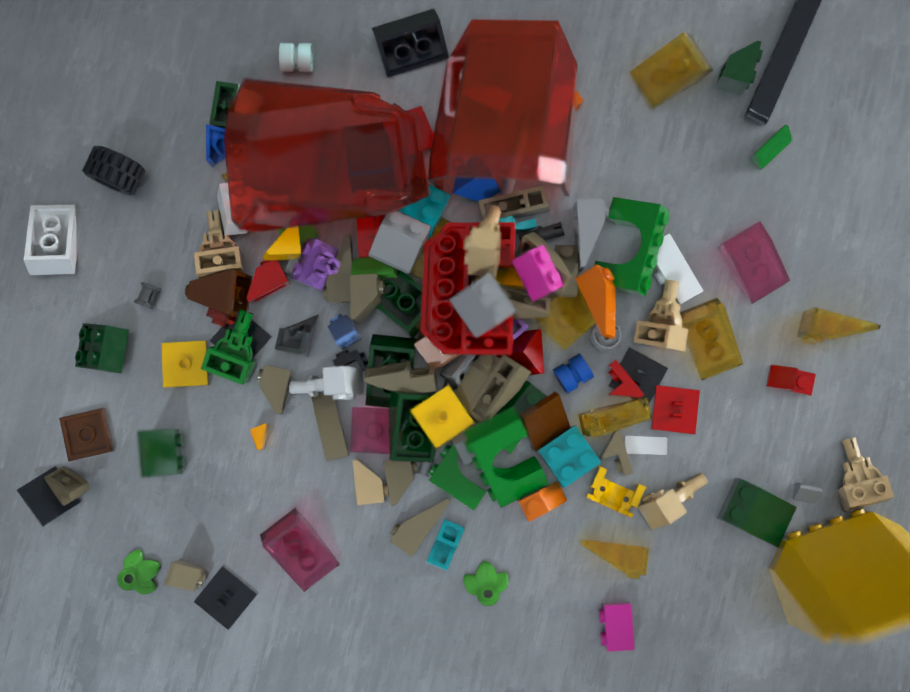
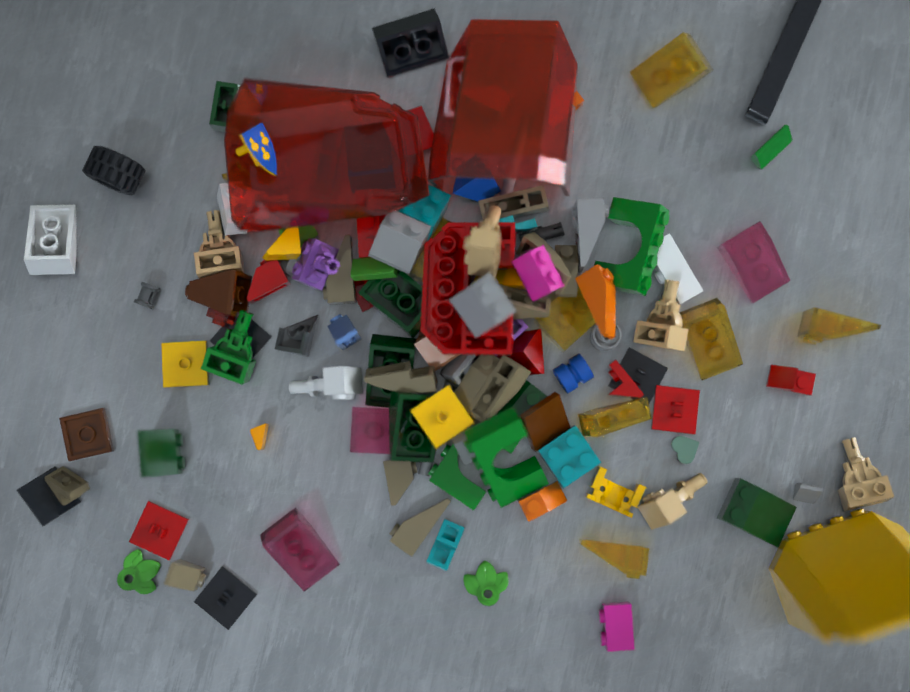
dark green slope [75,323,129,374] -> none
blue slope [206,124,247,168] -> none
dark tan slope [257,364,293,415] -> none
light aqua wheel [279,43,313,72] -> none
dark tan slope [312,394,350,461] -> none
black bracket [332,349,368,372] -> none
dark tan slope [350,273,385,325] -> none
tan slope [352,460,389,505] -> none
dark tan slope [599,430,633,476] -> none
white sticker [625,436,668,455] -> none
dark green slope [715,40,763,95] -> none
none -> red piece [129,501,189,561]
none -> blue shield [236,122,277,176]
none -> sand green tile [671,436,699,464]

